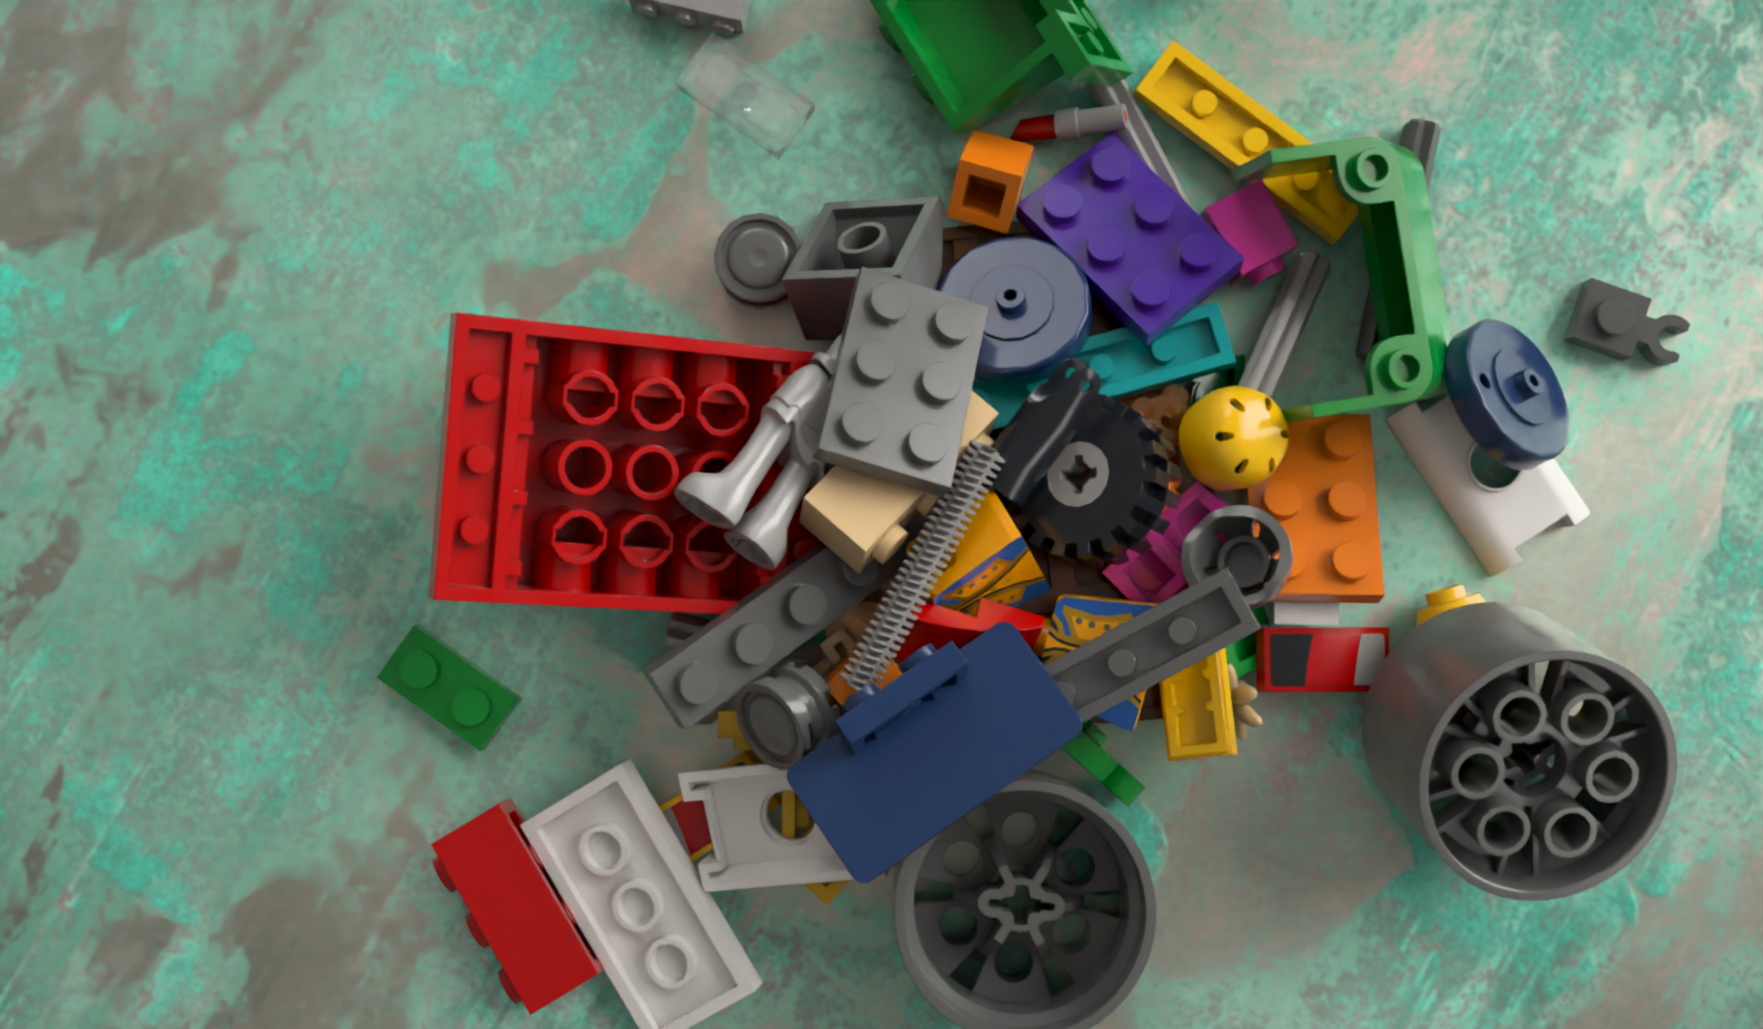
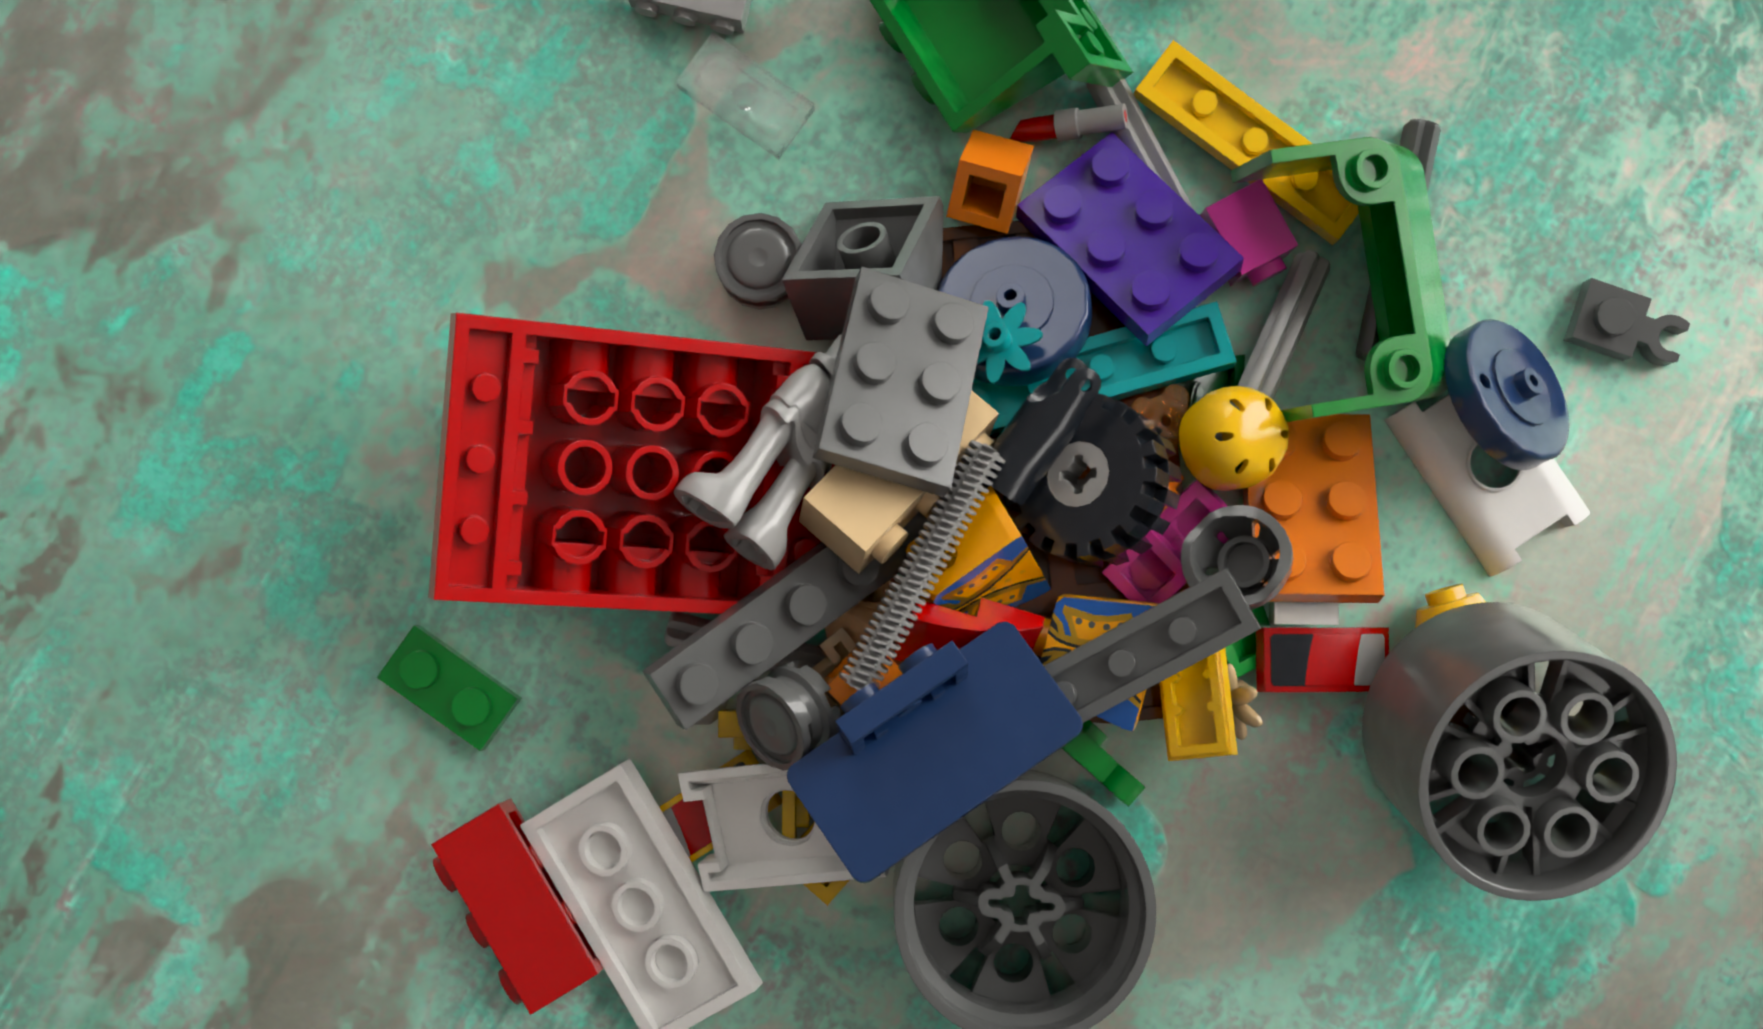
none -> teal plant [977,300,1043,384]

